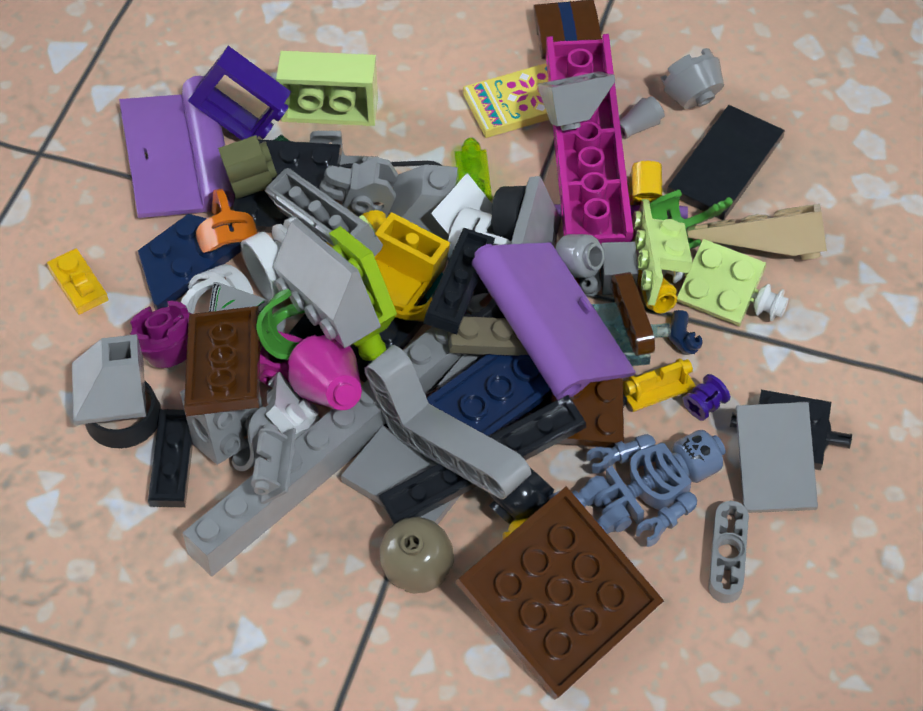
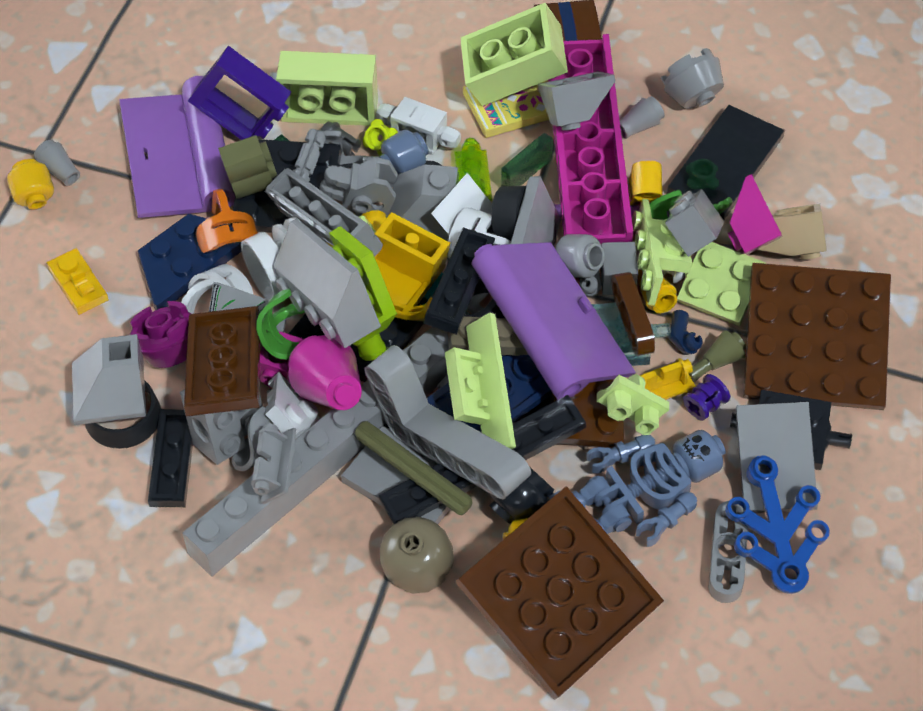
none -> yellow head [7,159,54,209]
none -> light grey cone [34,140,80,186]
none -> light grey axle [293,129,326,182]
none -> flat silver pin [321,121,361,156]
none -> olive axle [354,421,473,515]
none -> neon yellow plate [363,119,398,156]
none -> white piece [376,97,461,155]
none -> sand blue head [379,130,429,174]
none -> yellowish green bracket [445,313,516,449]
none -> yellowish green brick [460,3,568,106]
none -> clear green tile [501,133,553,187]
none -> yellowish green hips [597,374,670,435]
none -> light grey brick [665,189,724,257]
none -> clear green plate [686,159,719,190]
none -> olive cone [688,330,746,382]
none -> blue plant [725,455,830,594]
none -> dark pink slope [728,174,783,255]
none -> reddish brown plate [743,263,891,410]

